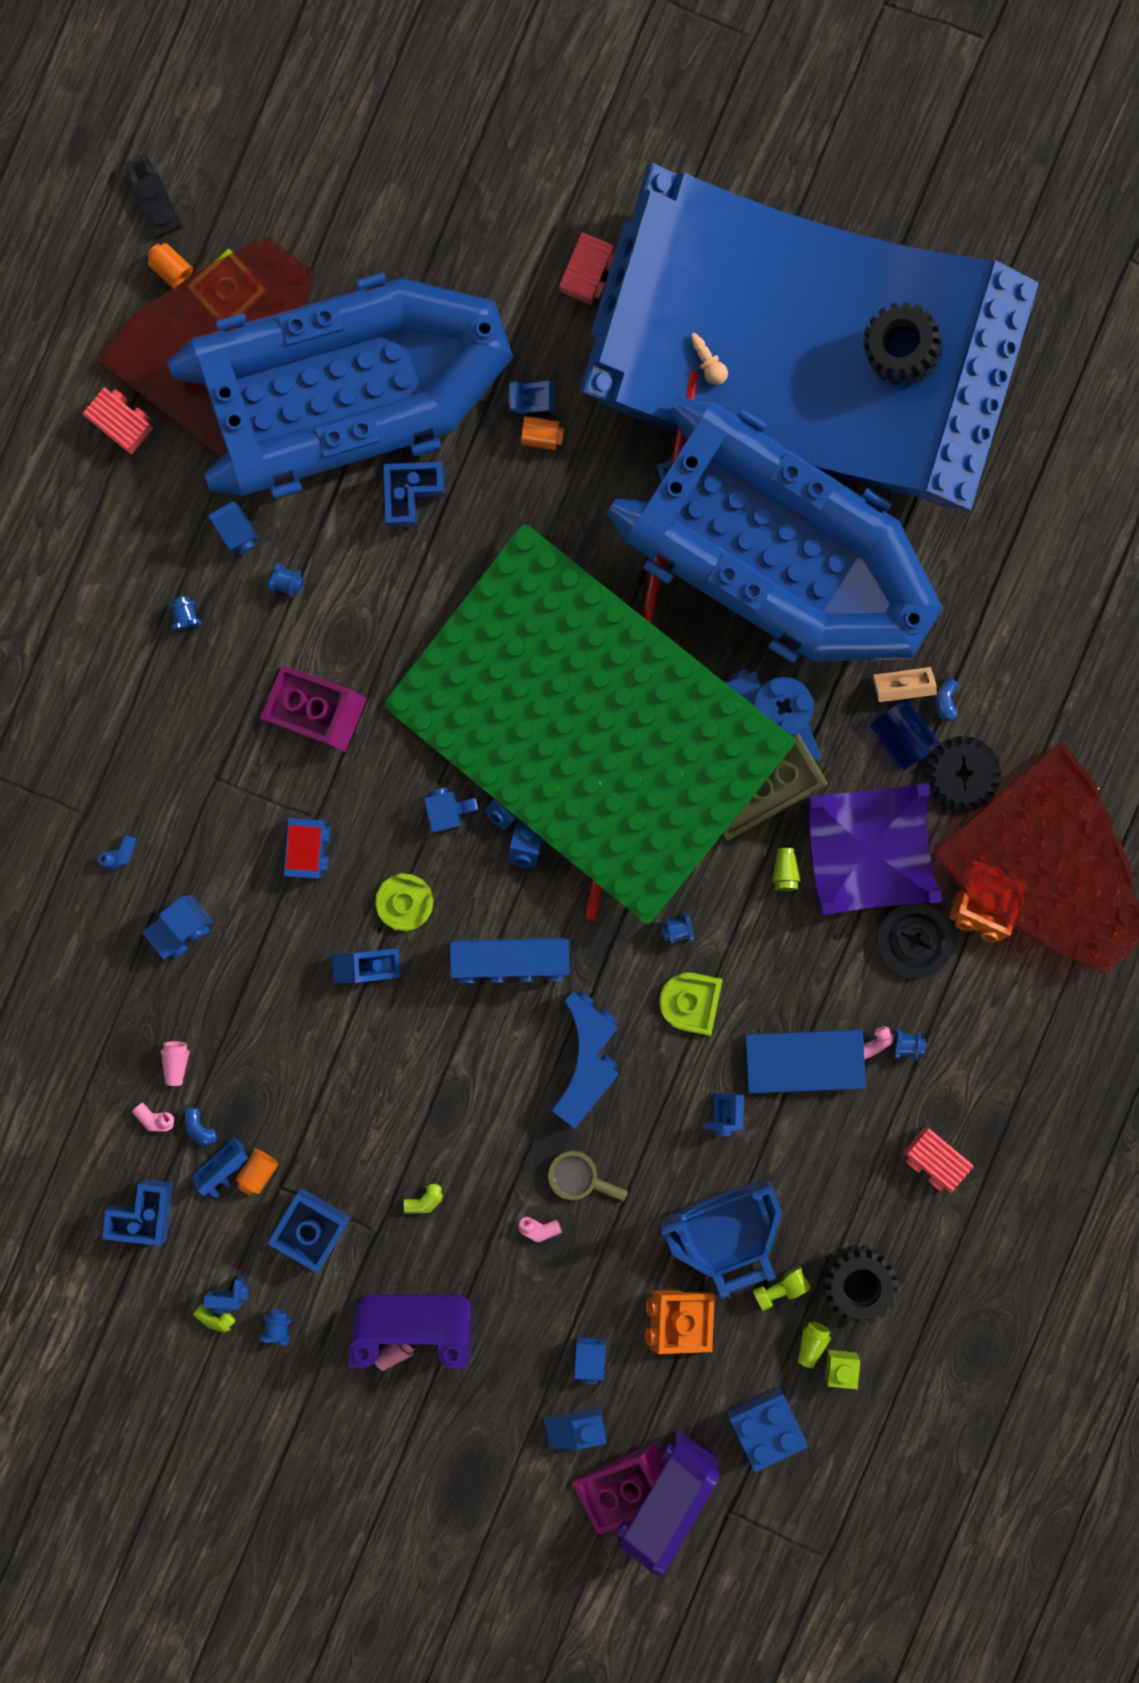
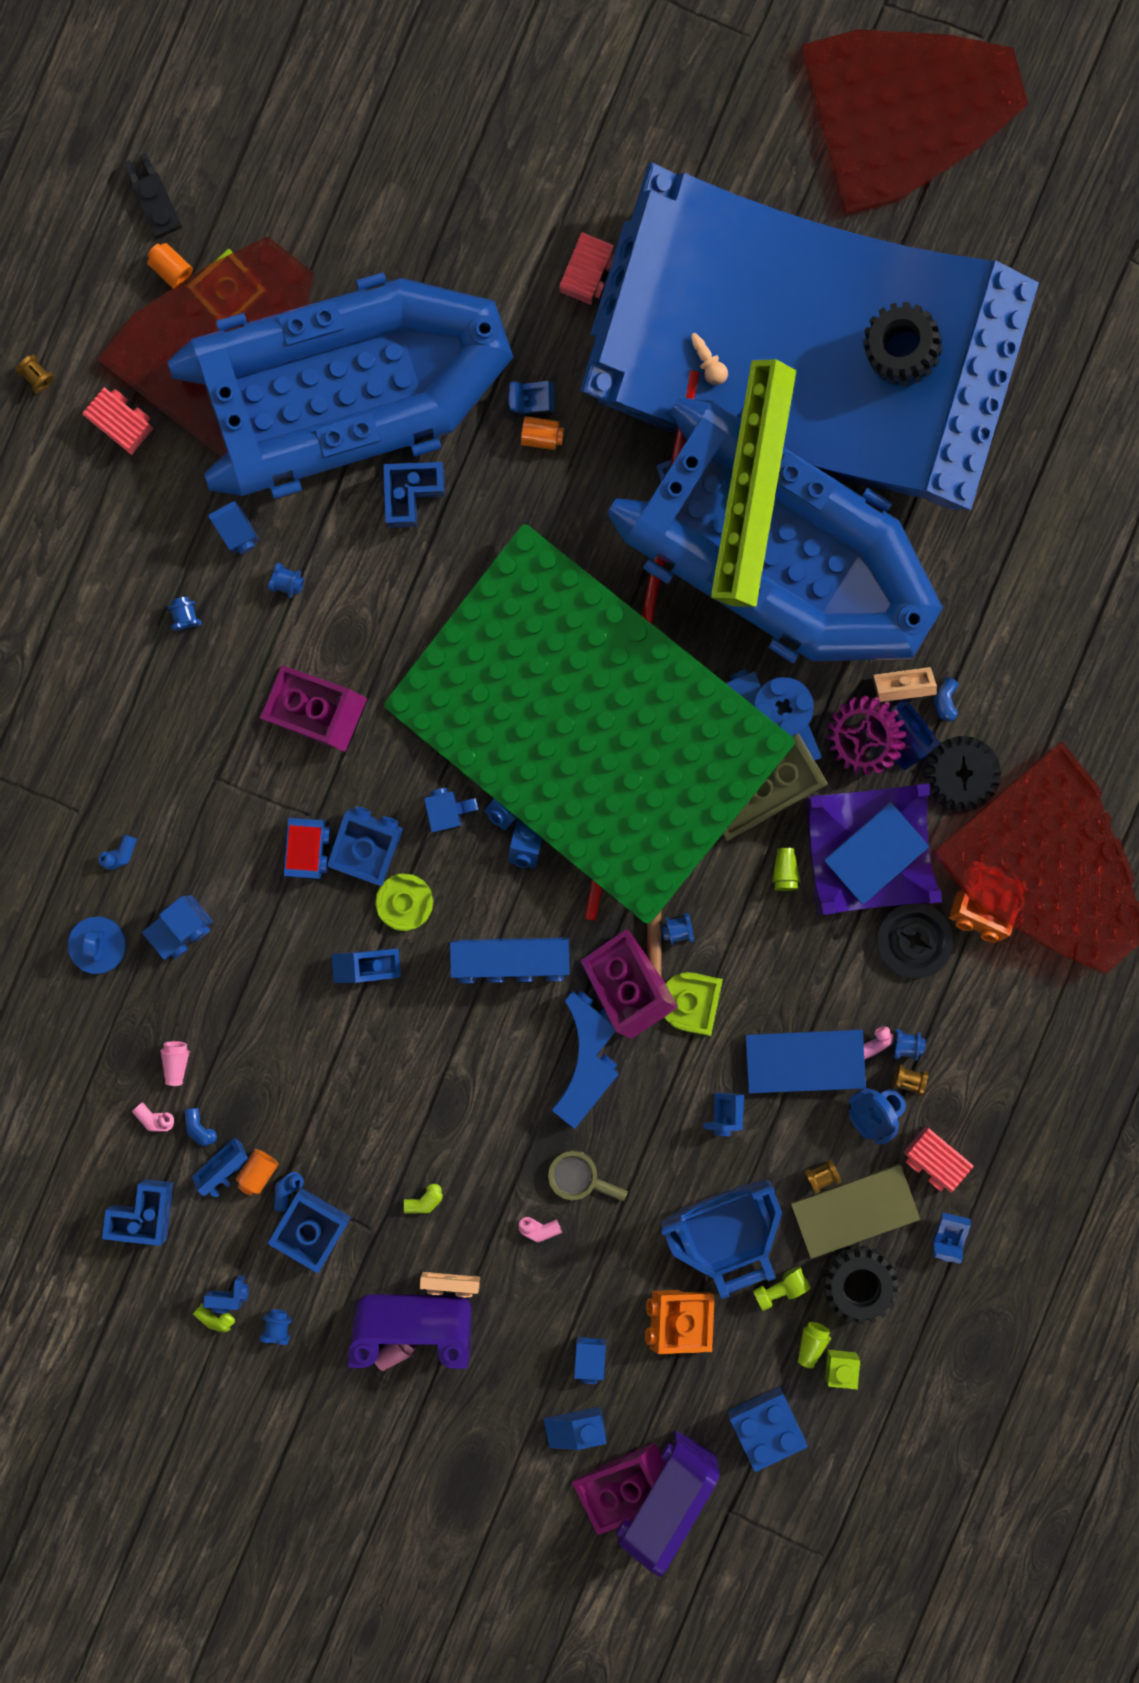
none -> pearl gold bush [15,354,55,394]
none -> blue tile [68,916,127,974]
none -> blue arm [274,1172,304,1211]
none -> blue plate [327,806,403,886]
none -> light nougat plate [420,1272,480,1297]
none -> magenta slope [580,929,678,1039]
none -> medium nougat piece [647,910,662,976]
none -> lime brick [711,359,796,607]
none -> olive tile [790,1164,920,1259]
none -> clear red wing [801,29,1028,215]
none -> pearl gold bush [804,1159,842,1195]
none -> blue tile [824,802,930,905]
none -> magenta gear [827,696,906,775]
none -> blue tile [849,1088,906,1145]
none -> pearl gold bush [892,1064,928,1097]
none -> blue bracket [932,1212,971,1264]

